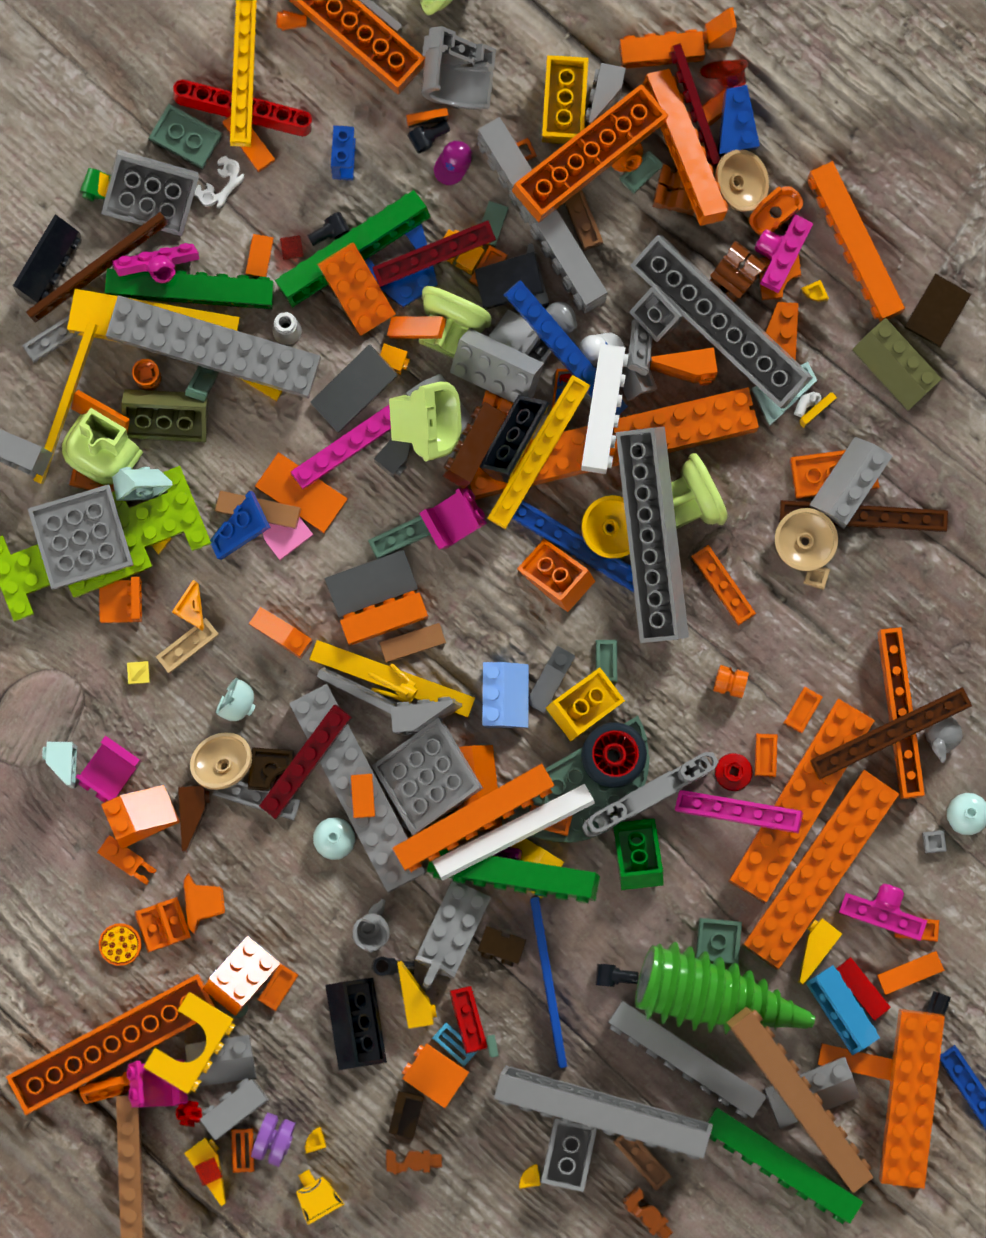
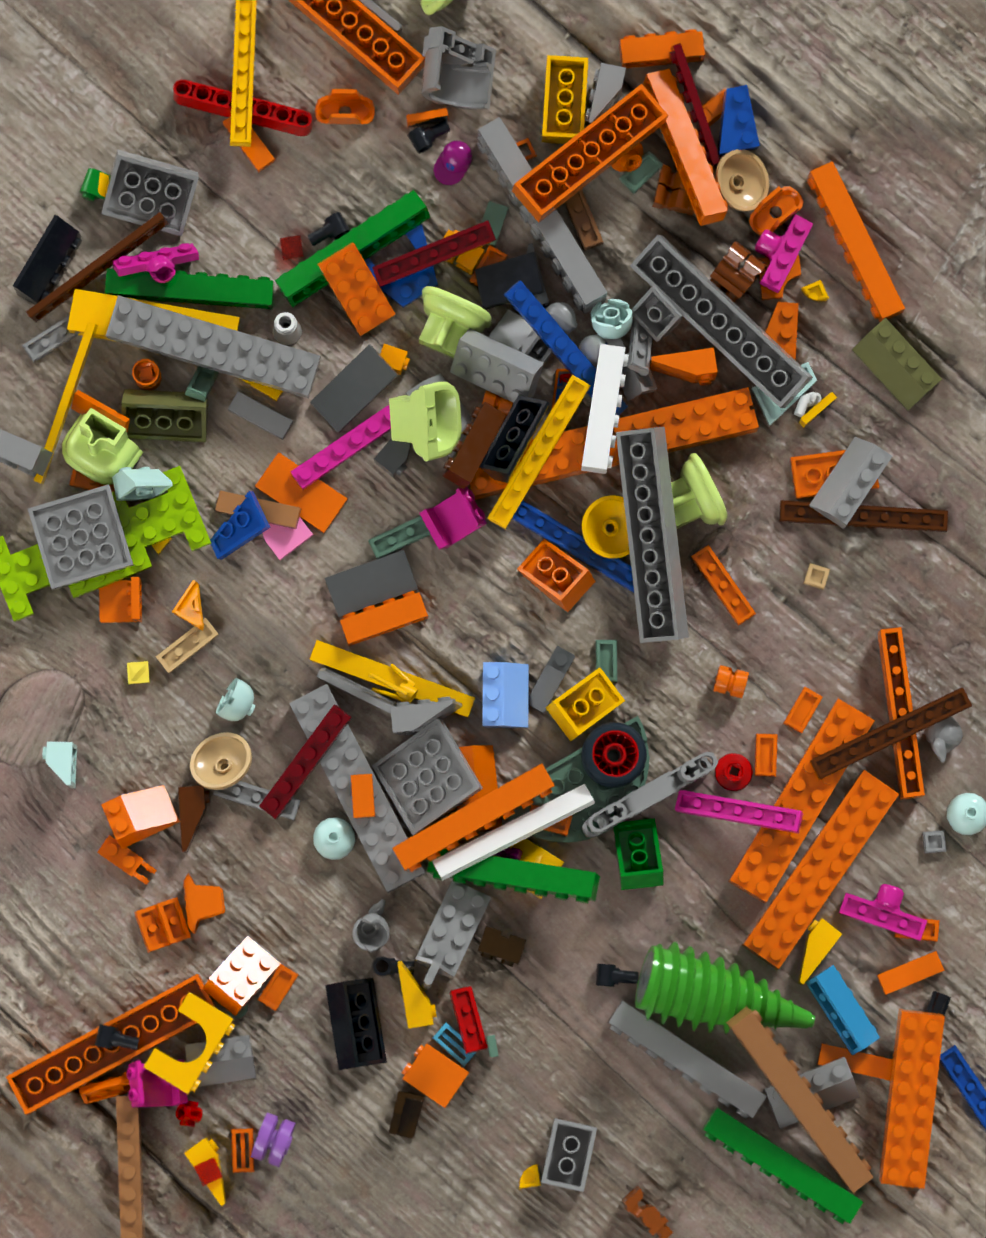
dark pink panel [76,736,142,803] -> none
tile [99,923,142,966] -> none
sand green tile [148,104,223,170] -> none
white helmet [195,156,244,209] -> none
light grey brick [200,1078,269,1140] -> none
orange tile [245,234,274,277] -> none
dark brown tile [248,747,294,791] -> none
orange slope [249,607,313,659] -> none
orange cone [276,10,307,31] -> none
yellow torso [296,1169,345,1225] -> none
yellow tile [305,1127,327,1154] -> none
blue panel [331,125,356,181] -> none
medium nougat tile [379,623,446,663] -> none
dark orange hips [386,1149,442,1175] -> none
orange tile [387,316,447,339] -> none
light grey brick [494,1065,713,1159] -> none
blue tile [530,897,567,1068] -> none
medium nougat tile [613,1135,672,1191] -> none
sand green tile [696,918,742,965] -> none
clear red piece [700,59,748,88] -> none
orange slope [702,7,737,50] -> none
tan dish [775,508,838,571] -> none
red tile [836,957,891,1021] -> none
dark brown tile [904,273,971,348] -> none
none -> black pin [94,1024,140,1050]
none -> light grey tile [228,391,293,440]
none -> orange piece [315,89,375,125]
none -> light aqua cylinder [591,299,633,339]

